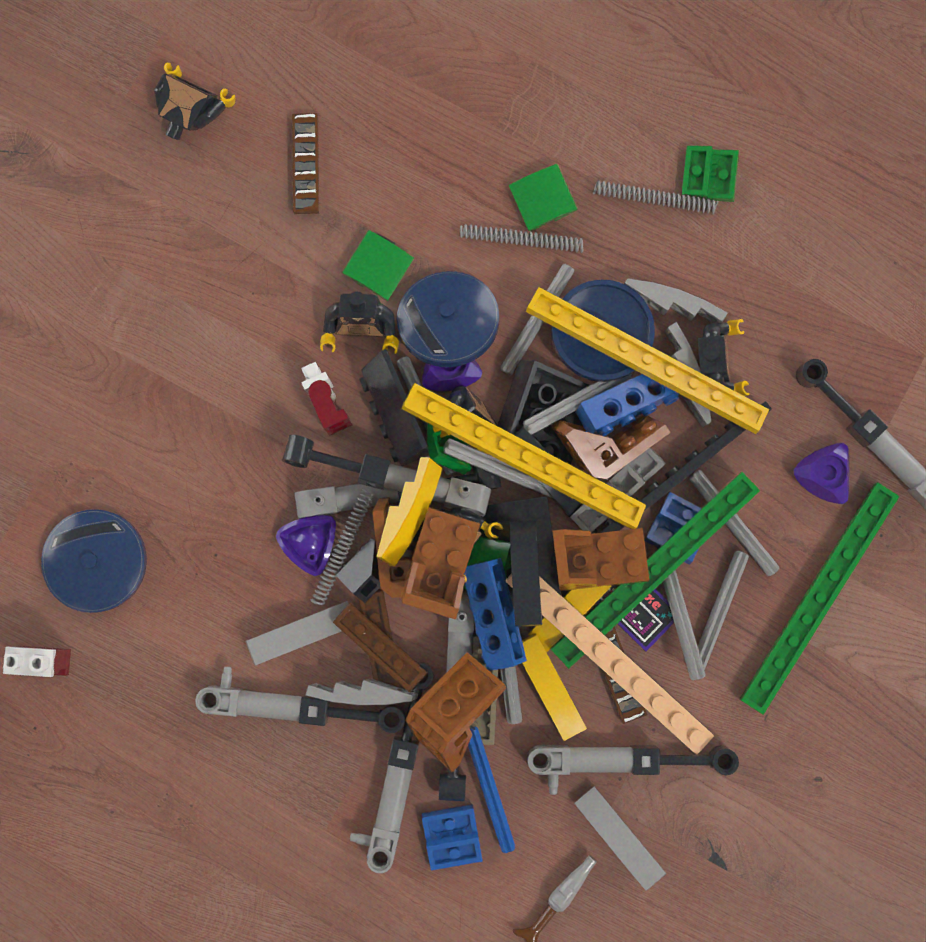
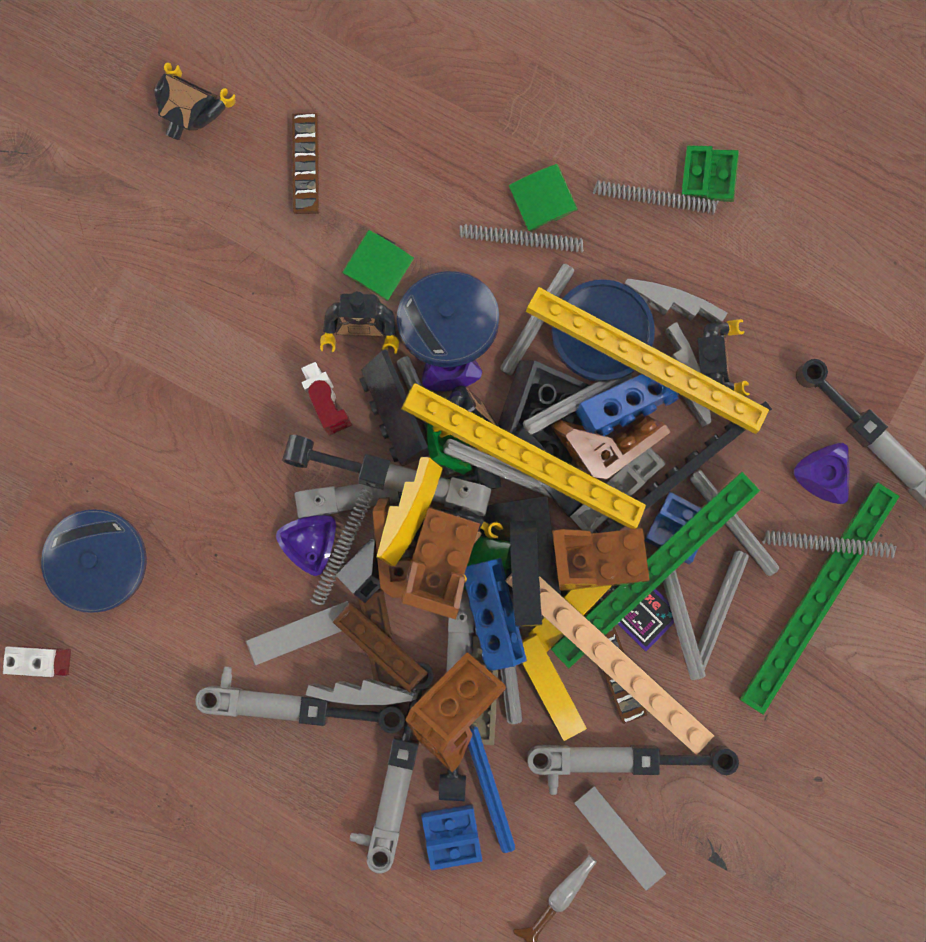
none -> light grey piece [762,530,896,559]

